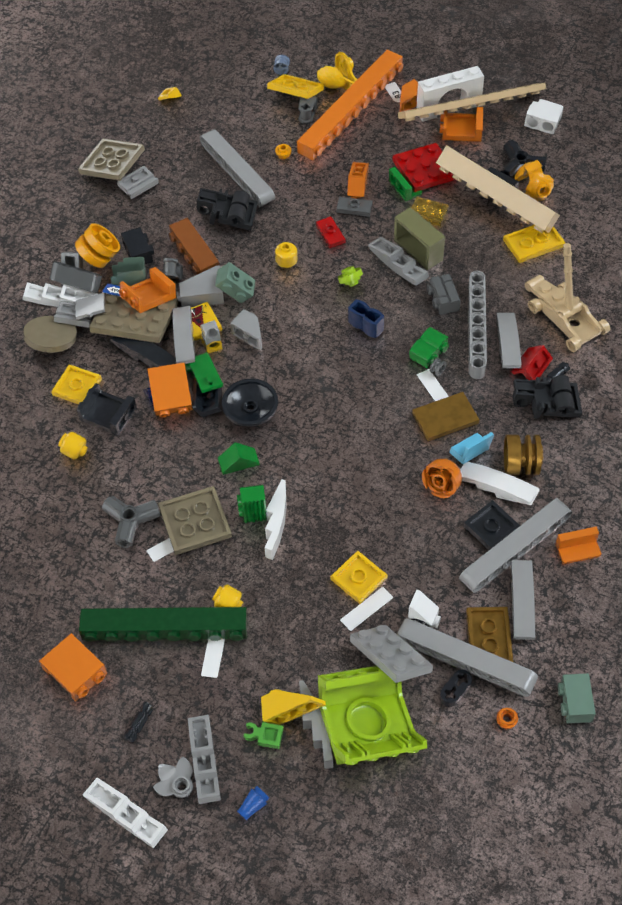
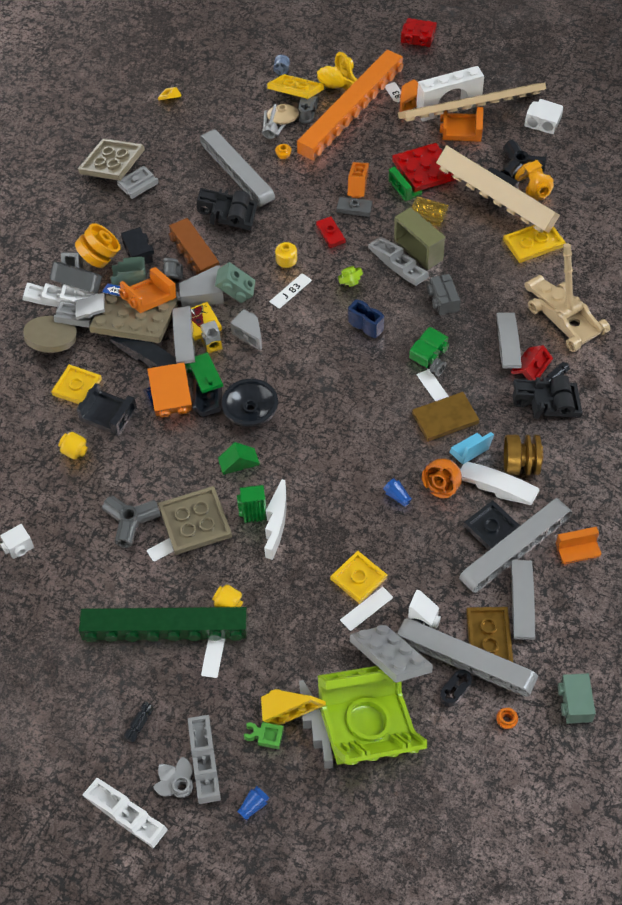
orange panel [39,633,107,701] -> none
light grey beam [468,271,487,379] -> none
none -> white brick [0,524,34,559]
none -> light grey plant [262,104,286,139]
none -> tan dish [267,104,299,124]
none -> white sticker [269,273,312,309]
none -> blue cone [383,478,412,507]
none -> red plate [401,18,437,47]

